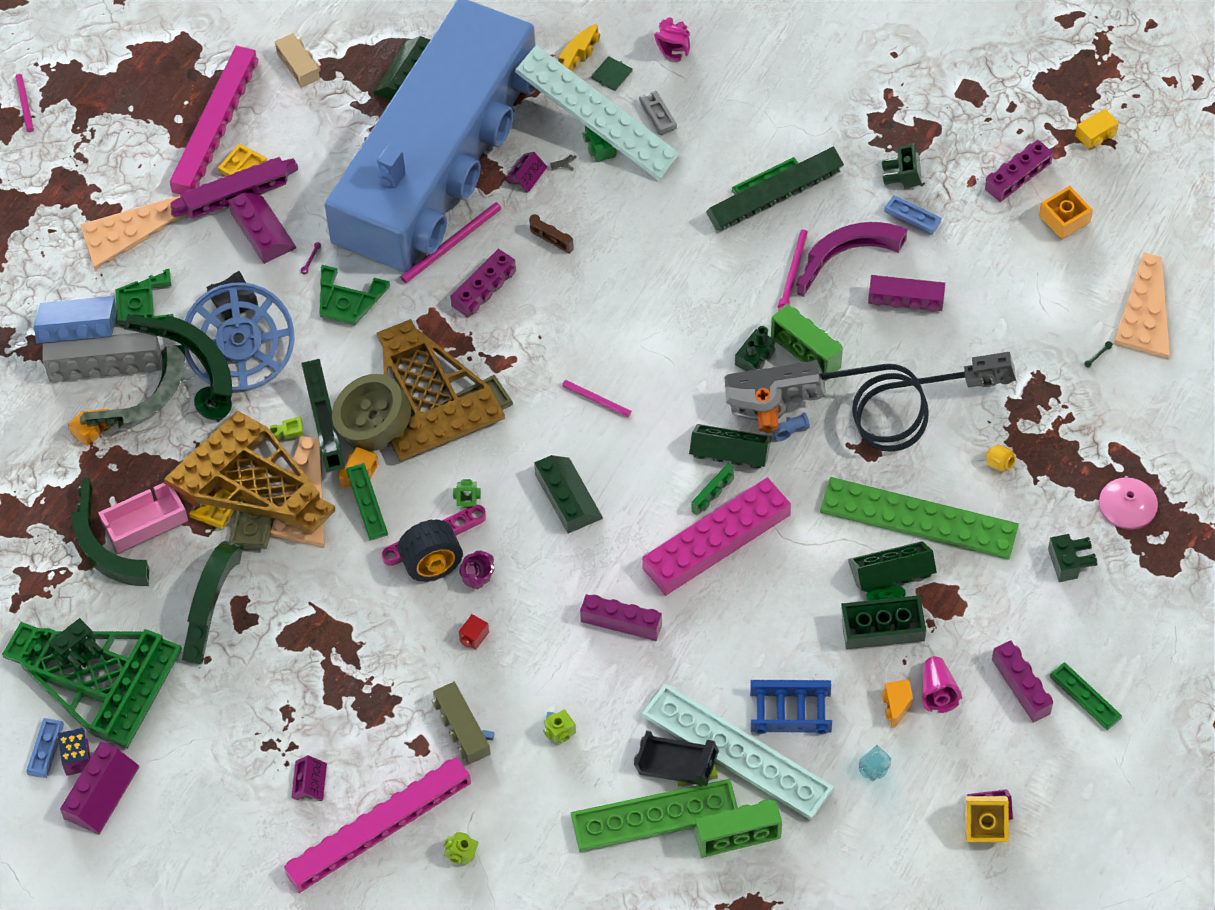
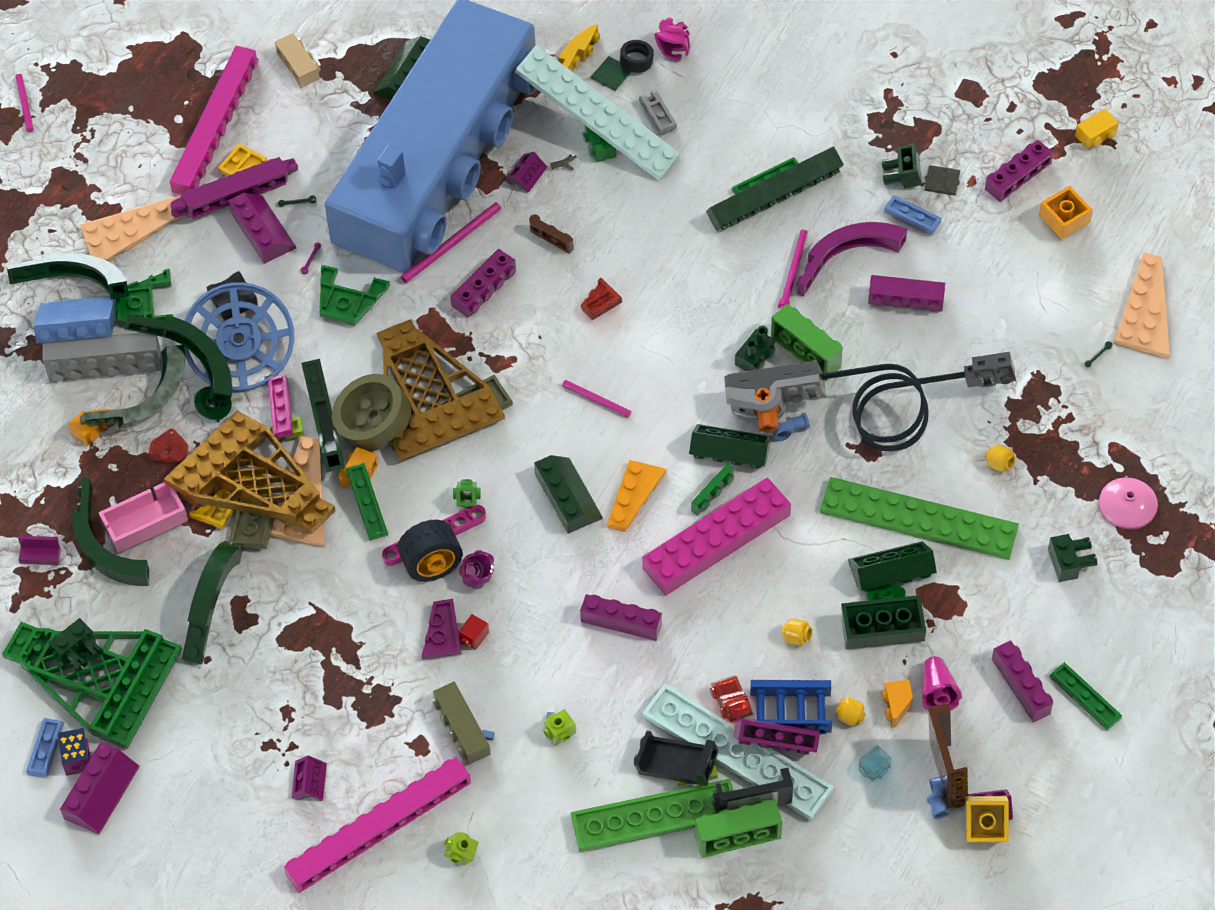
none -> dark green arch [6,253,129,299]
none -> magenta panel [18,535,61,565]
none -> clear red piece [149,429,188,463]
none -> dark pink tile [268,375,294,439]
none -> dark green hinge [278,195,316,207]
none -> magenta wing [421,599,461,660]
none -> clear red wing [581,278,622,320]
none -> light orange wing [607,460,666,532]
none -> black tyre [620,40,654,73]
none -> clear red brick [710,675,753,722]
none -> black panel [712,767,793,812]
none -> magenta brick [733,717,820,755]
none -> yellow head [781,618,812,646]
none -> yellow head [835,697,866,727]
none -> clear smoke piece [924,165,960,196]
none -> medium blue connector [927,776,950,819]
none -> reddish brown panel [928,704,968,808]

